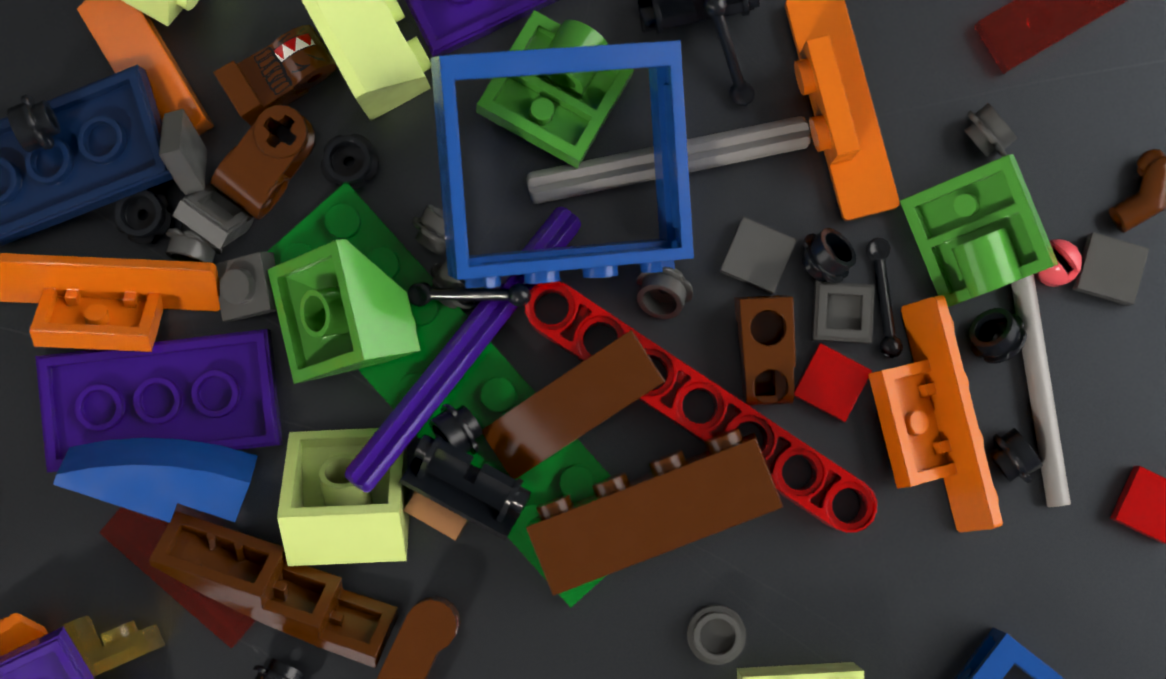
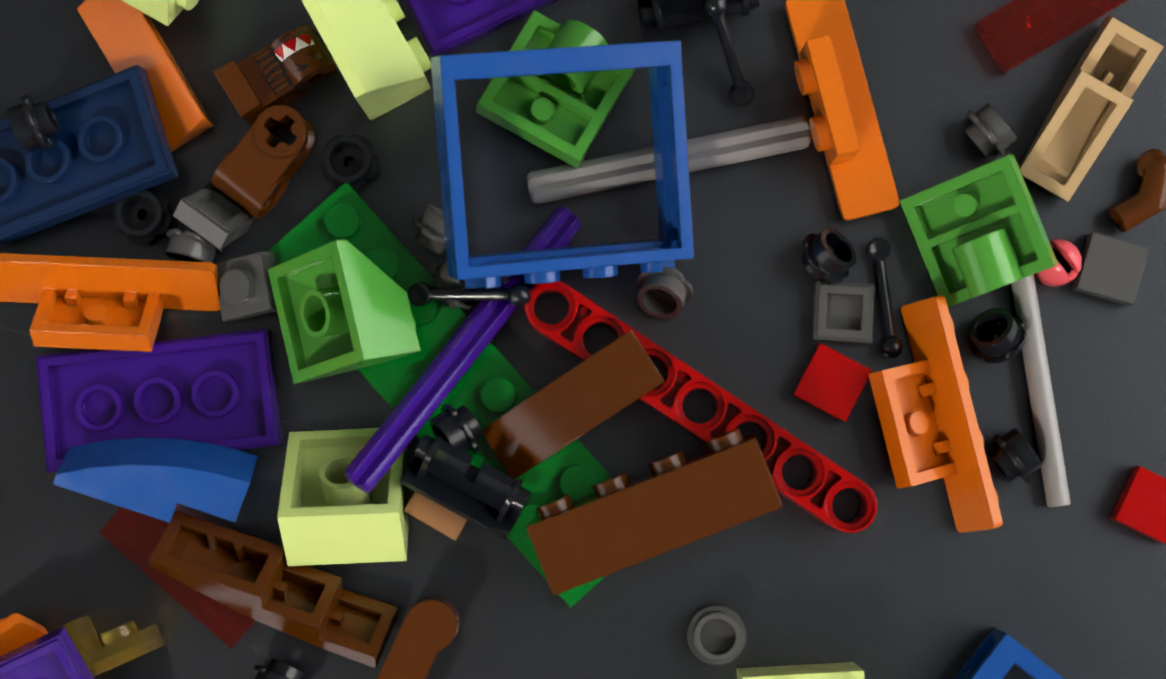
dark grey tile [159,109,208,195] -> none
dark grey tile [719,216,797,294] -> none
reddish brown leg [734,295,796,406] -> none
none -> tan slope [1019,15,1164,202]

